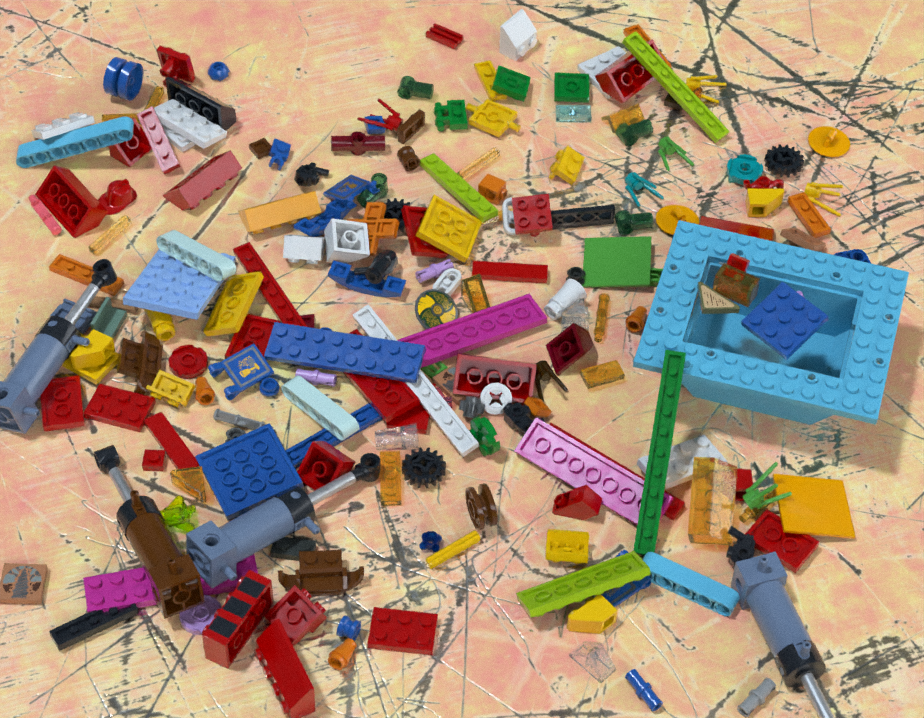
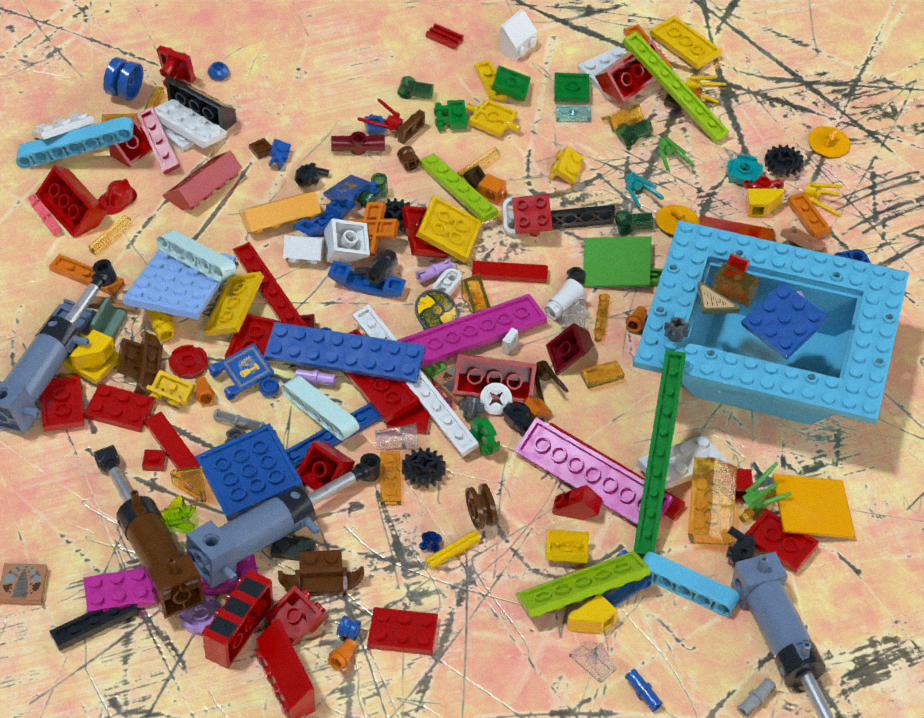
none -> dark brown plate [463,165,486,189]
none -> white tile [502,328,518,356]
none -> yellow plate [649,15,722,70]
none -> dark grey gear [664,317,689,342]

